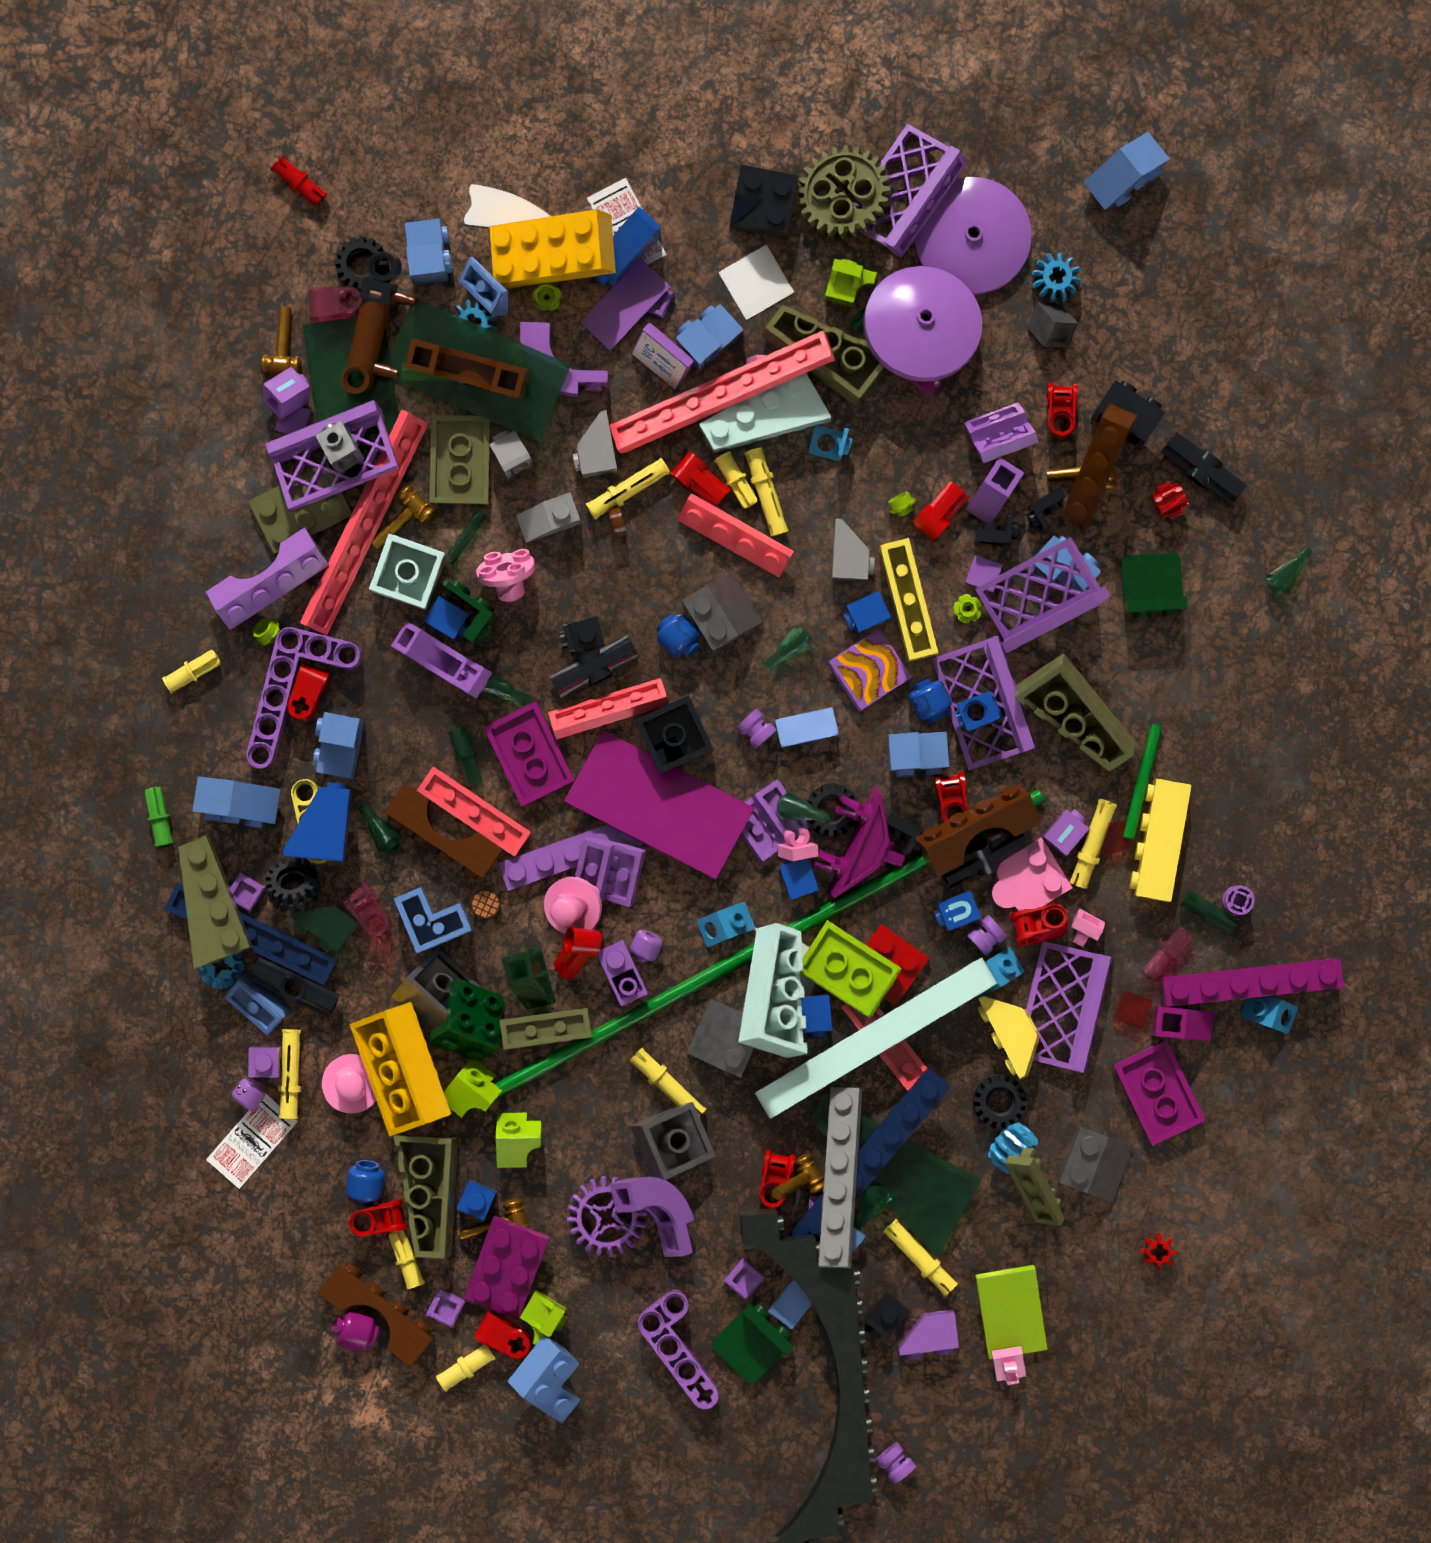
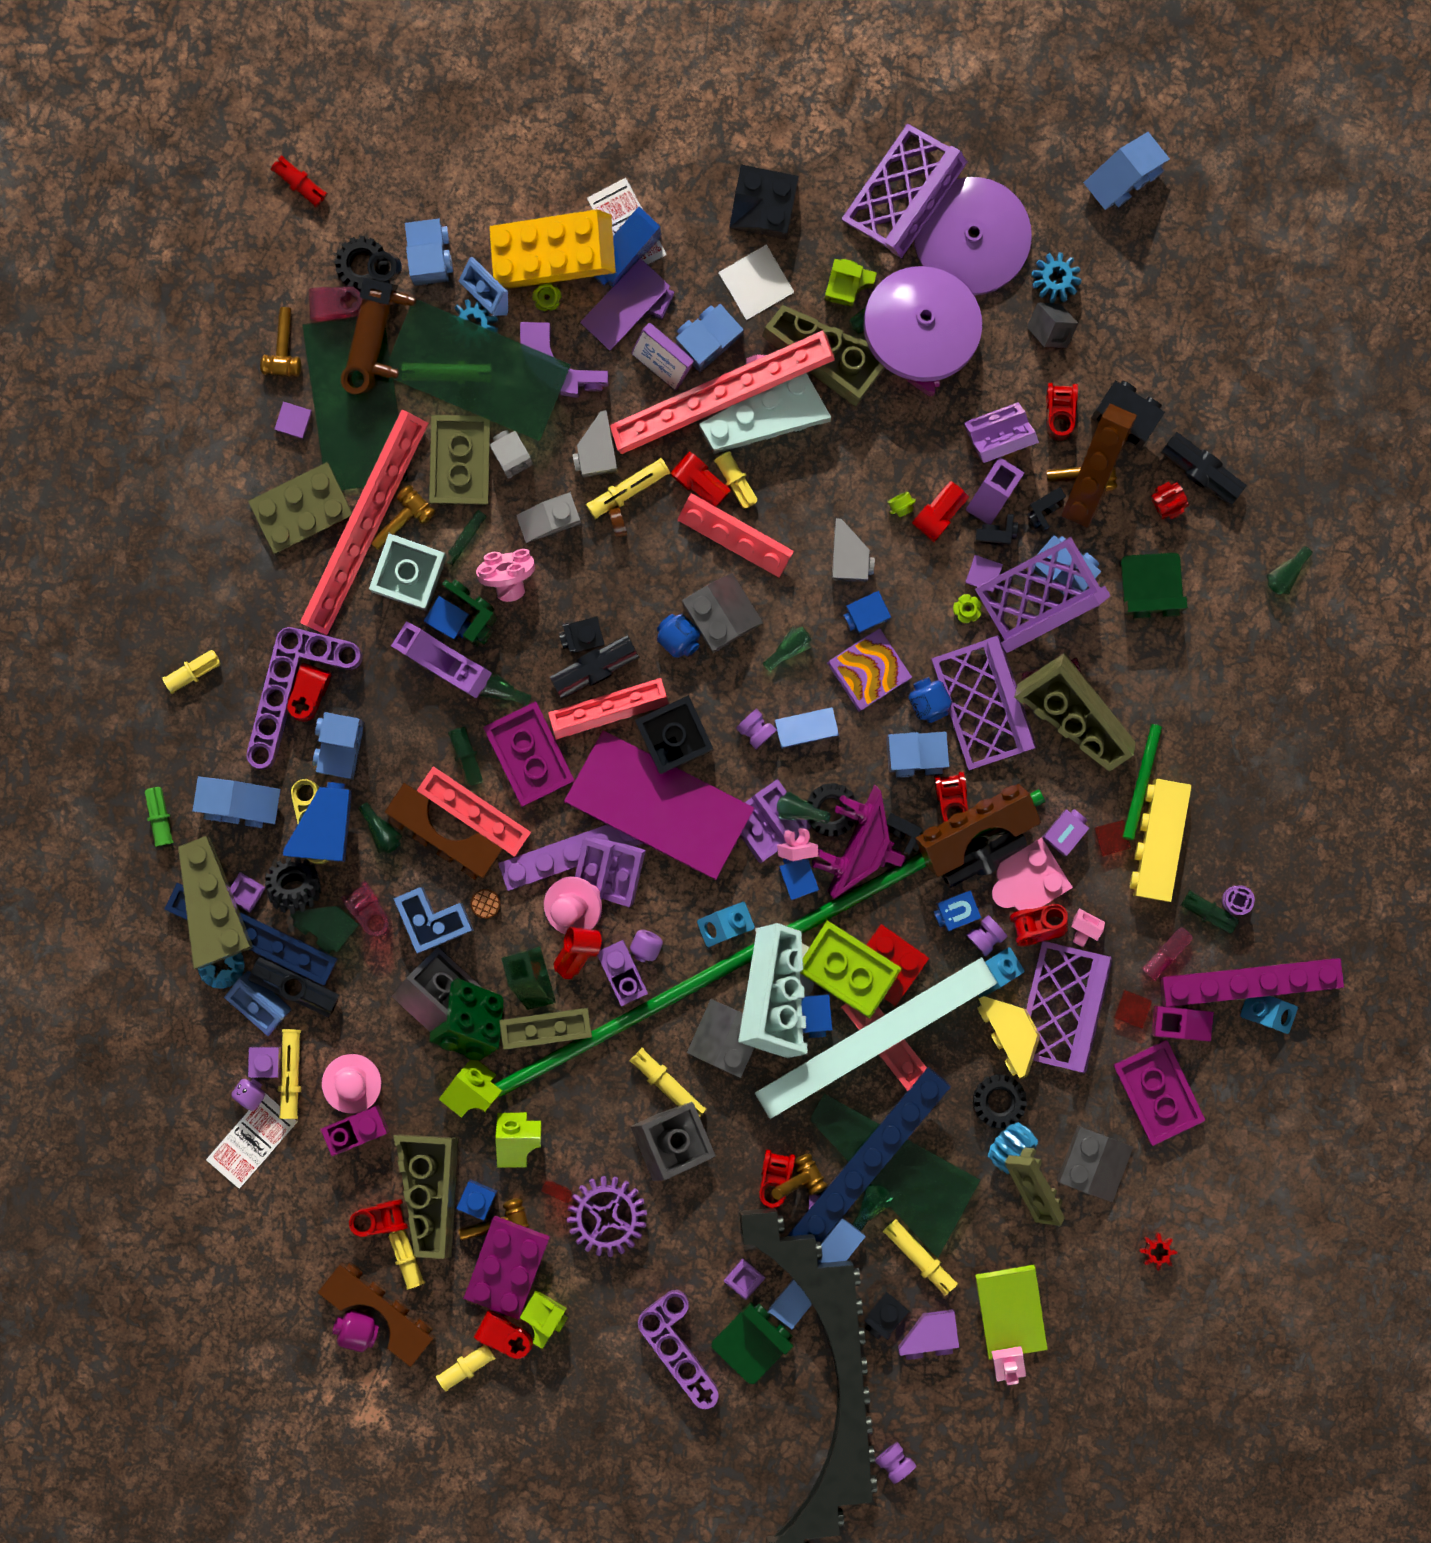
medium lavender arch [206,527,329,630] -> none
lime plate [253,618,280,646] -> none
medium lavender brick [262,367,310,420] -> none
medium lavender fence [265,400,399,512] -> none
flat silver brick [315,421,364,474] -> none
blue head [345,1160,386,1207] -> none
yellow brick [349,1002,451,1136] -> none
reddish brown arch [404,339,531,398] -> none
medium lavender tile [426,1288,466,1328] -> none
white sticker [464,184,550,227] -> none
medium blue brick [507,1335,580,1423] -> none
medium lavender arch [610,1177,694,1257] -> none
light yellow pin [744,447,789,537] -> none
olive gear [796,145,893,240] -> none
dark azure bracket [809,425,853,462] -> none
light grey plate [819,1087,862,1268] -> none
light yellow brick [879,538,938,663] -> none
blue brick [955,691,1003,732] -> none
light yellow pin [1069,799,1117,889] -> none
none -> magenta slope [321,1105,390,1156]
none -> clear red tile [541,1180,573,1204]

